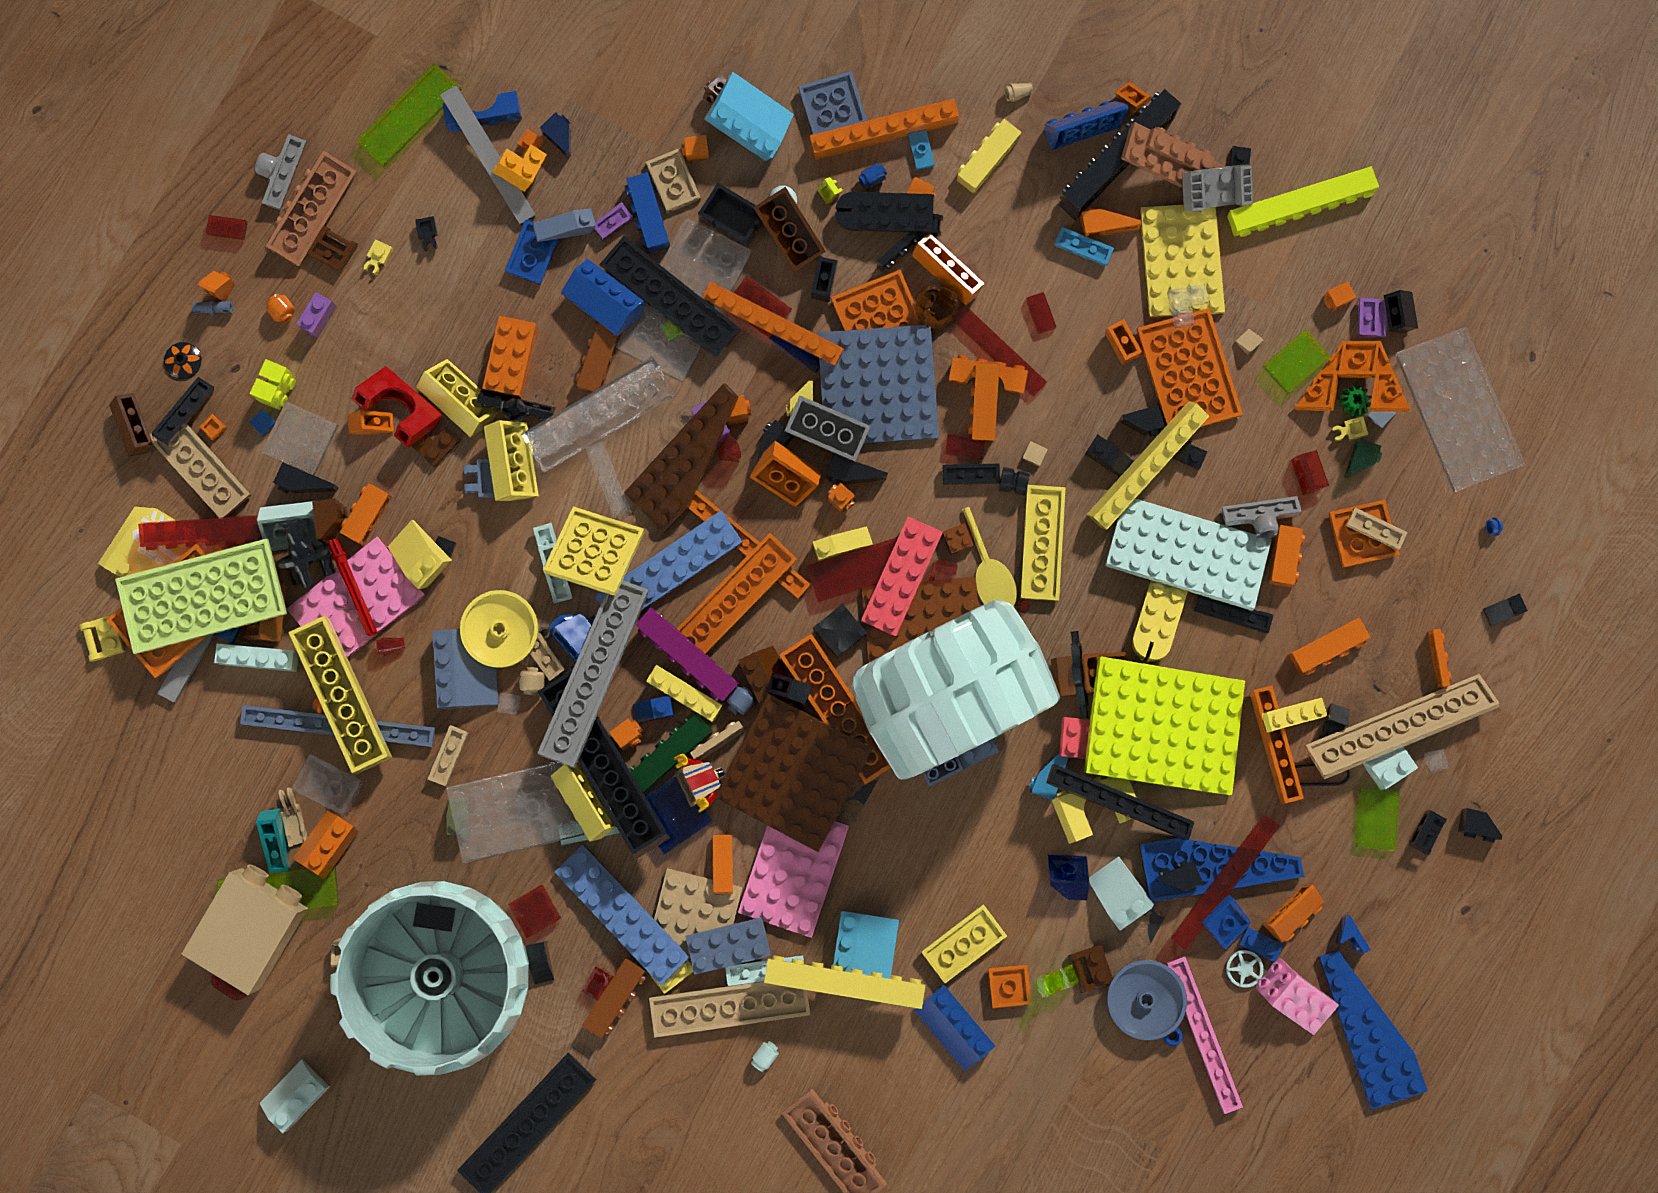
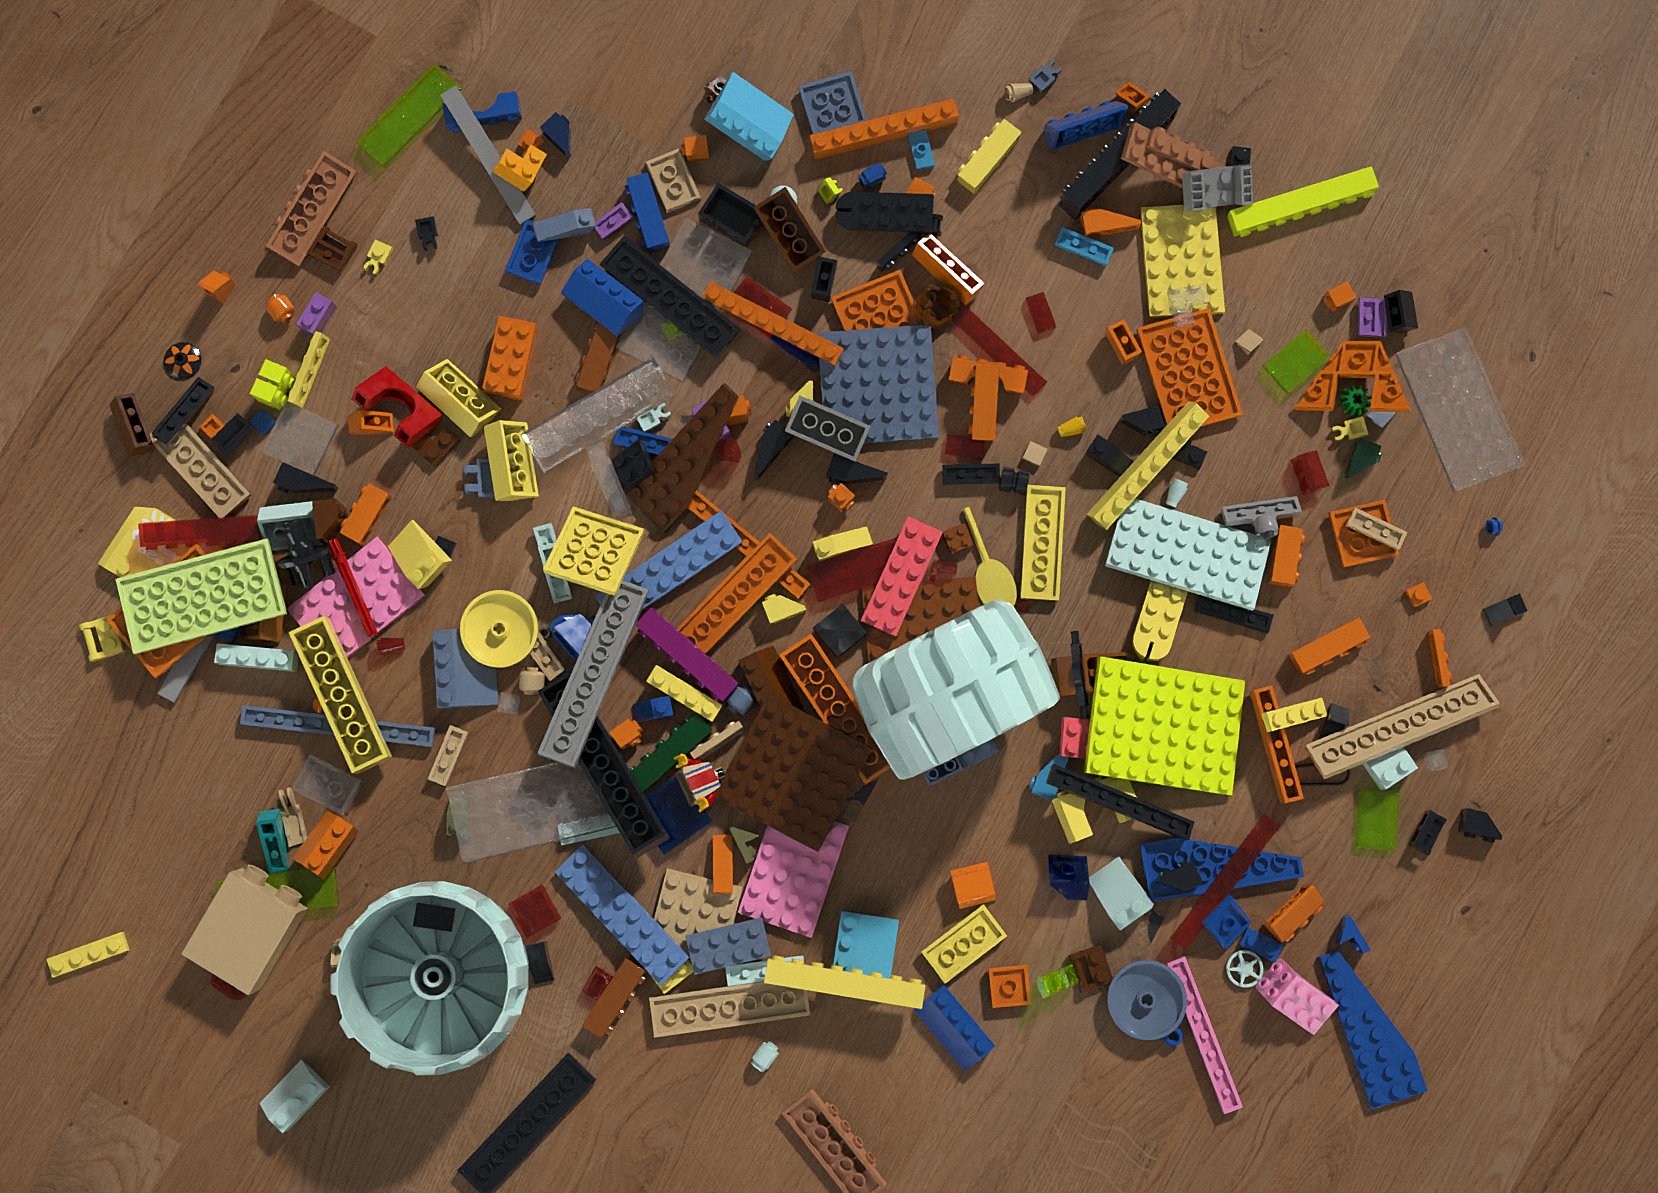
sand blue pin [192,300,233,315] -> none
clear red plate [206,215,248,240] -> none
light grey plate [255,134,306,211] -> none
black plate [477,390,556,422] -> none
light yellow brick [551,762,616,842] -> none
orange slope [750,441,821,507] -> none
black brick [766,673,811,704] -> none
none -> light yellow plate [47,932,129,978]
none -> black hinge [211,413,254,455]
none -> light yellow plate [287,331,330,409]
none -> black plate [611,439,655,492]
none -> blue plate [613,425,672,456]
none -> light aqua plate [635,403,671,432]
none -> olive slope [730,827,759,864]
none -> light yellow slope [762,594,806,625]
none -> orange slope [950,862,996,909]
none -> sand blue plate [1028,60,1062,93]
none -> yellow cone [1058,416,1087,437]
none -> light aqua cone [1165,478,1188,508]
none -> orange plate [1405,582,1432,608]

